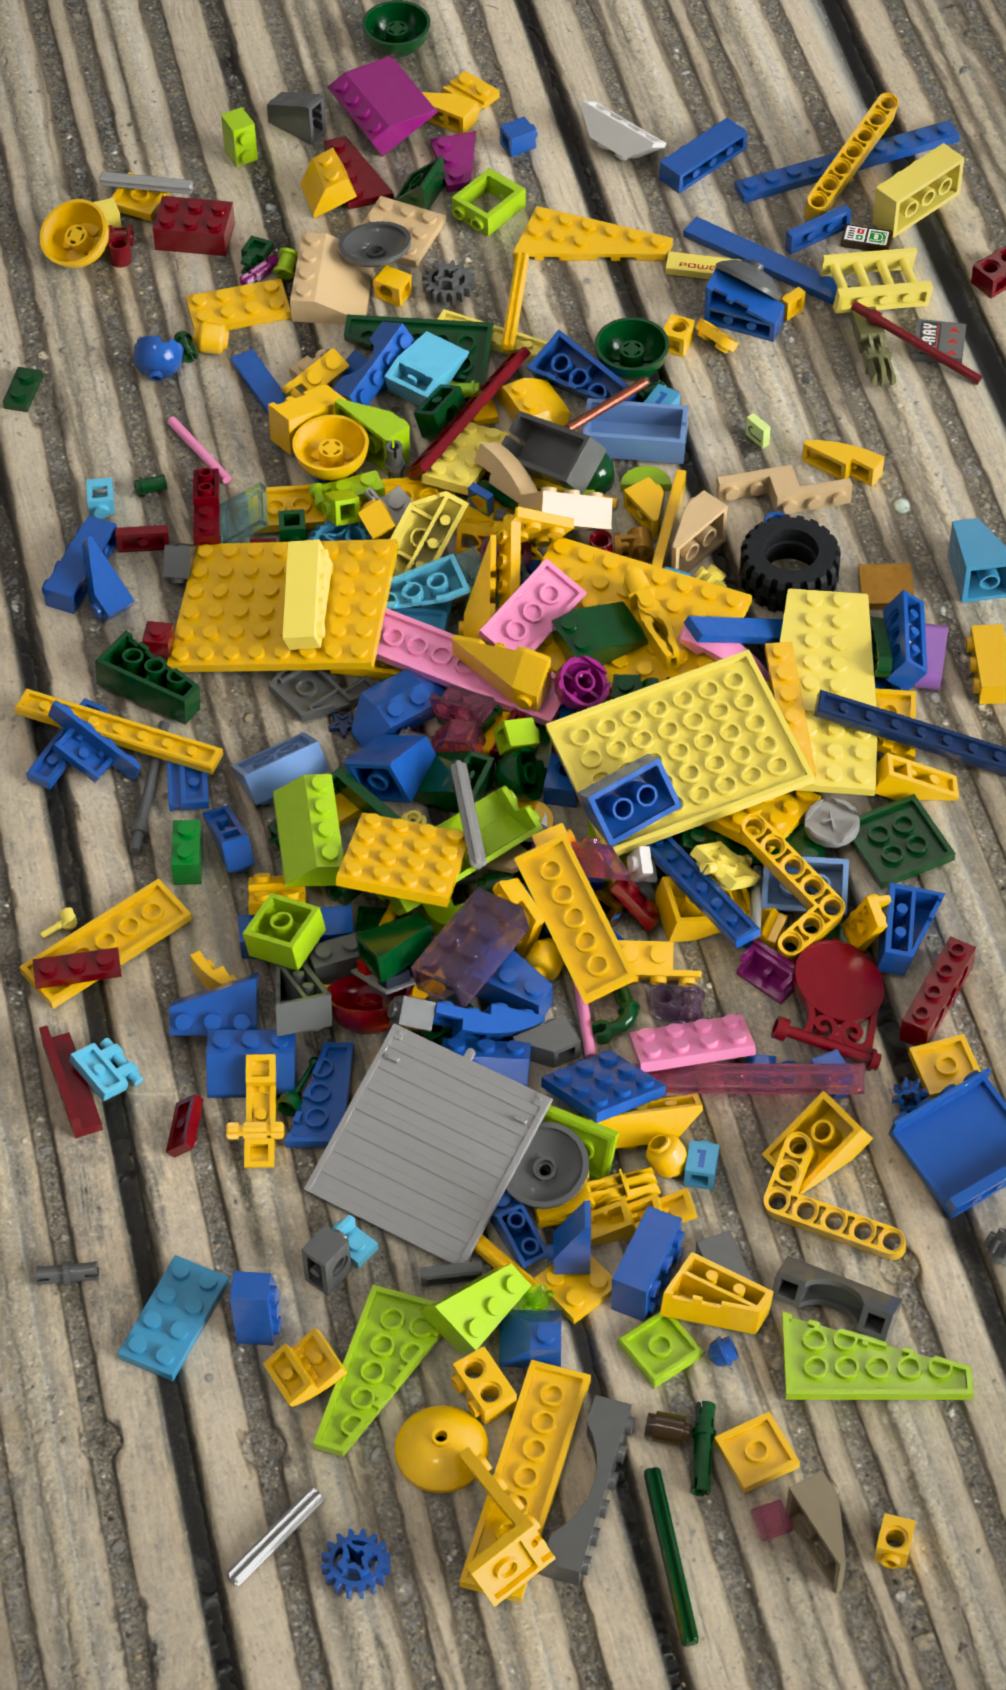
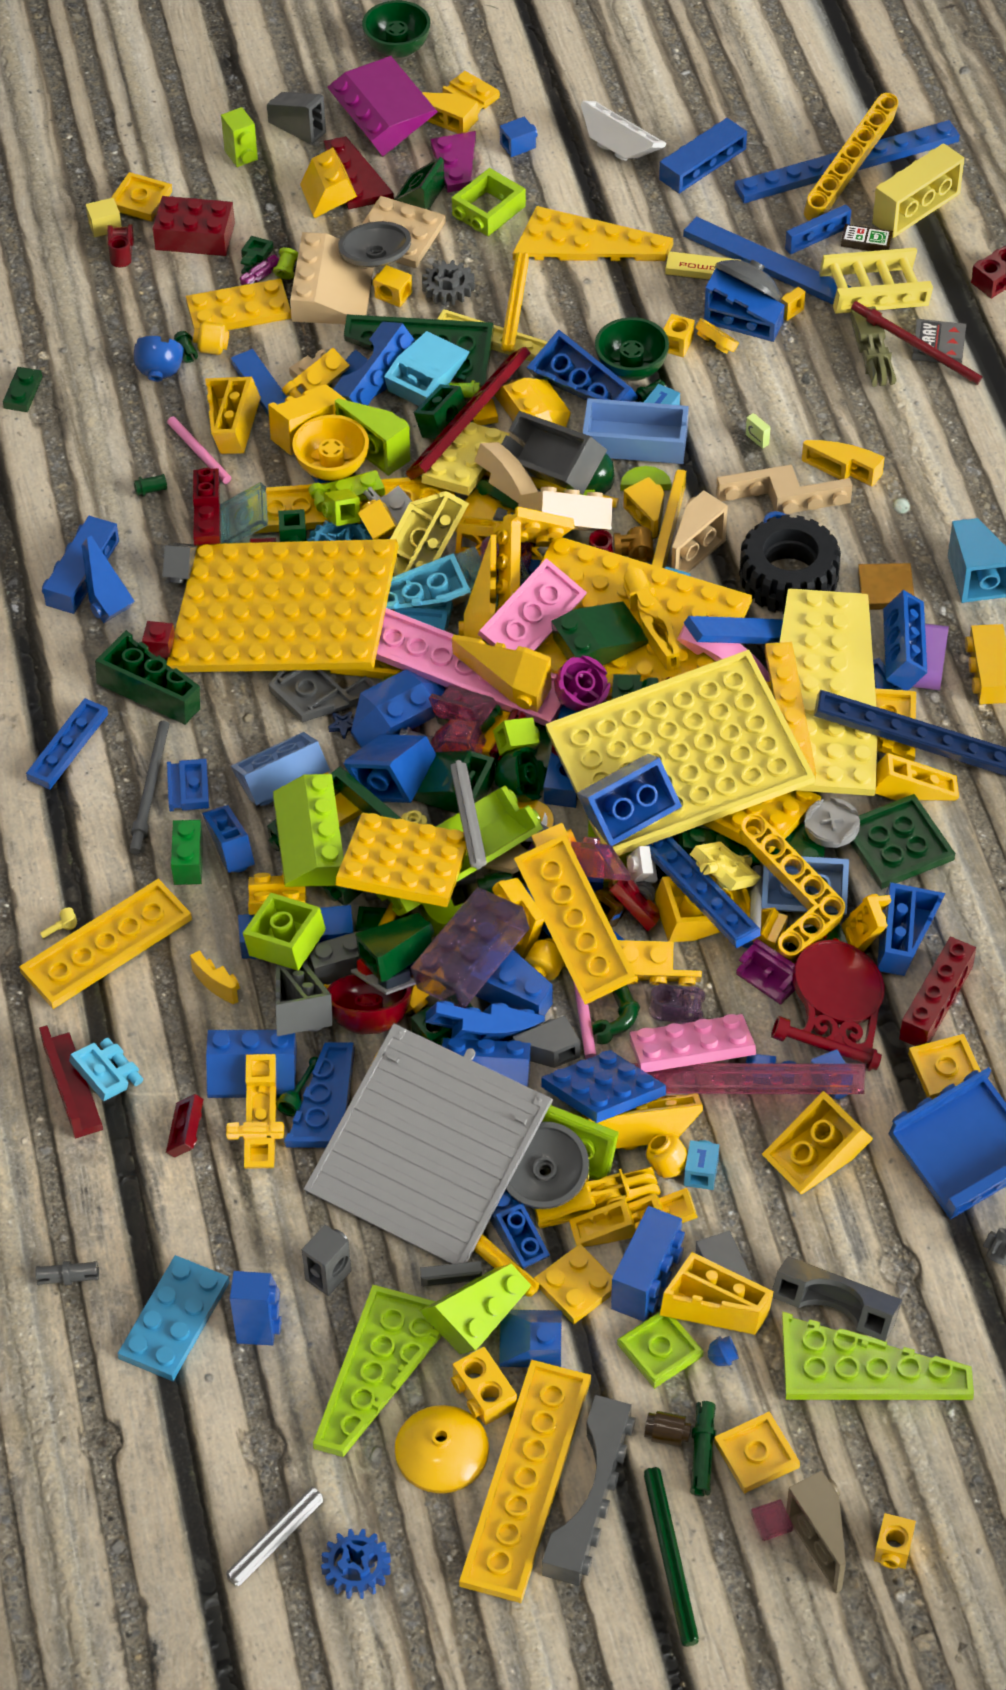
yellow tile [14,689,223,774] -> none
dark red plate [33,947,122,989] -> none
yellow piece [40,199,109,269] -> none
blue bracket [48,700,141,783] -> none
medium azure brick [86,477,115,519] -> none
light grey axle [99,172,193,194] -> none
dark red plate [116,525,170,553] -> none
blue wedge [169,972,260,1035] -> none
yellow slope [263,1327,348,1407] -> none
light yellow wedge [282,539,333,650] -> none
medium azure bracket [332,1215,379,1269] -> none
dark grey pin [385,440,405,479] -> none
brick [387,995,436,1032] -> none
yellow bracket [460,1447,556,1607] -> none
blue tile [468,483,494,517] -> none
clear neon green plate [522,1284,555,1311] -> none
blue slope [547,1201,591,1274] -> none
copper bar [564,377,649,430] -> none
light yellow gear [694,564,727,587] -> none
yellow beam [763,1132,906,1260] -> none
dark green beam [870,616,892,679] -> none
blue gear [892,1077,928,1113] -> none
none -> yellow wedge [205,377,261,454]

